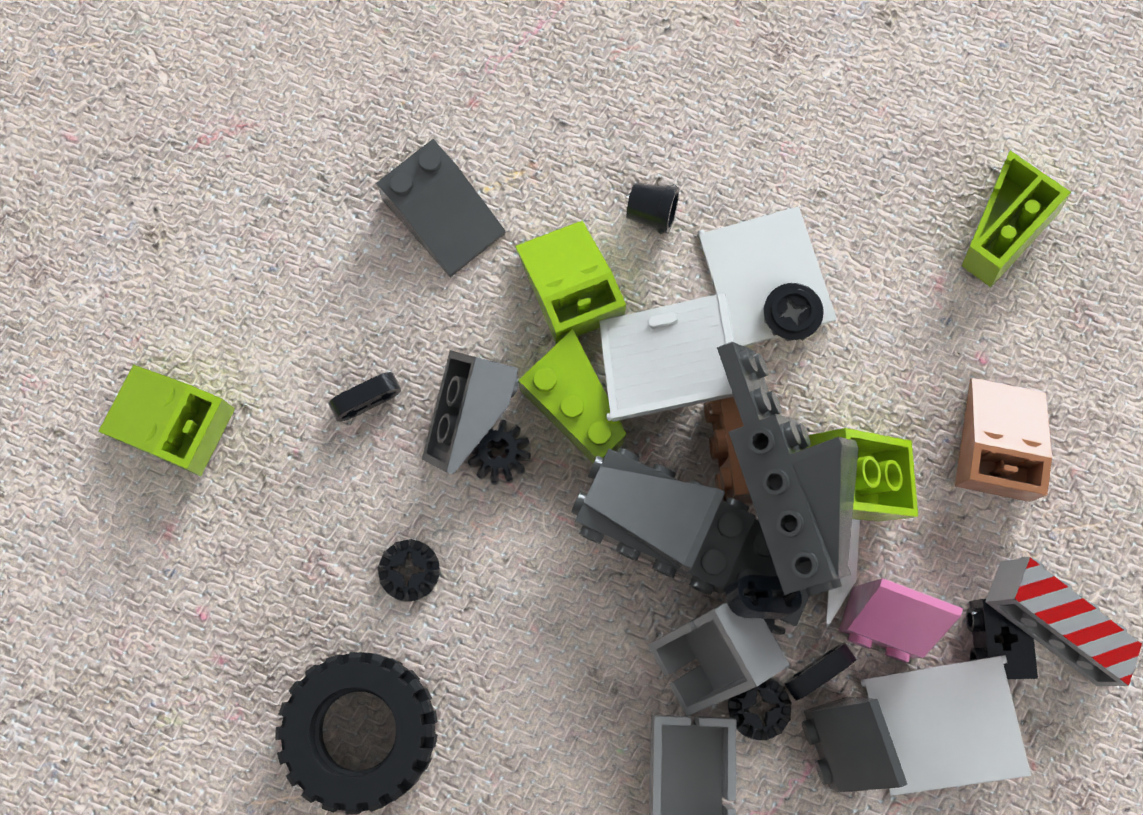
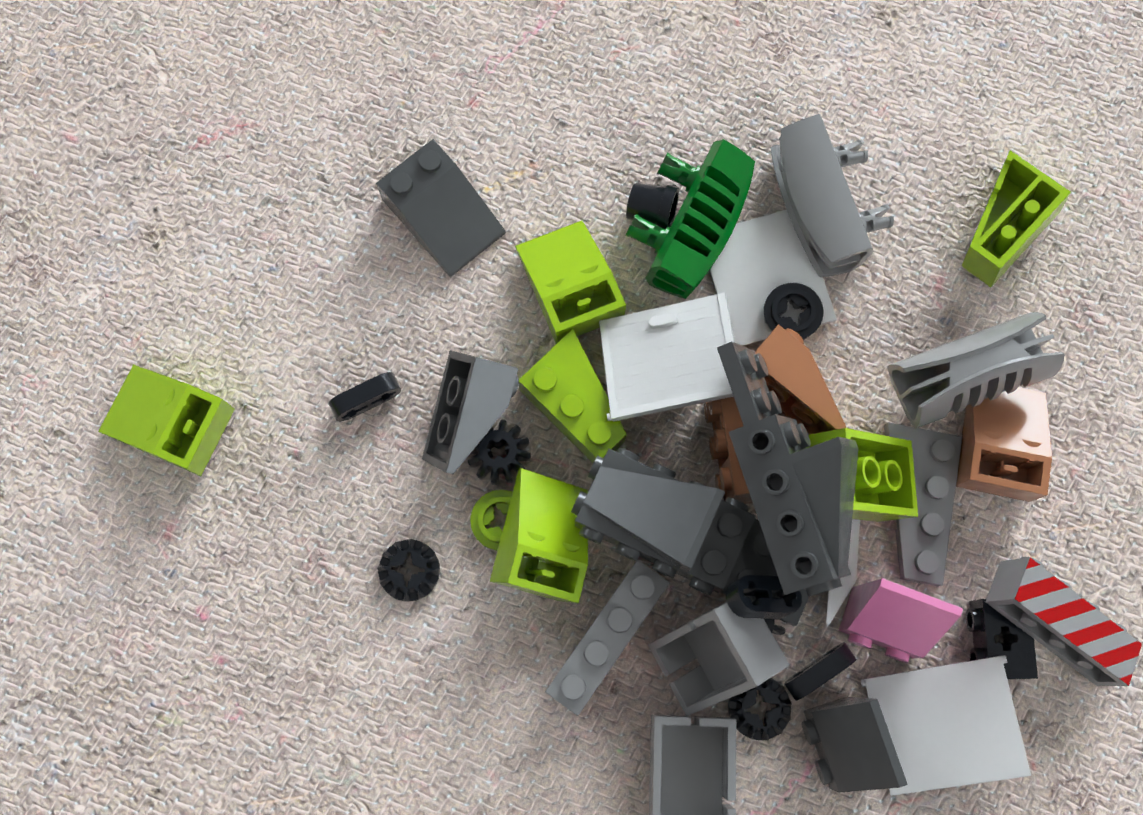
black tyre [275,652,438,815] -> none
none -> lime gear [470,490,513,551]
none -> lime slope [489,468,588,603]
none -> light grey brick [545,560,670,716]
none -> green piece [625,139,755,299]
none -> nougat slope [755,324,847,435]
none -> light grey piece [770,114,894,277]
none -> light grey wing [884,422,962,587]
none -> light grey piece [887,312,1065,429]

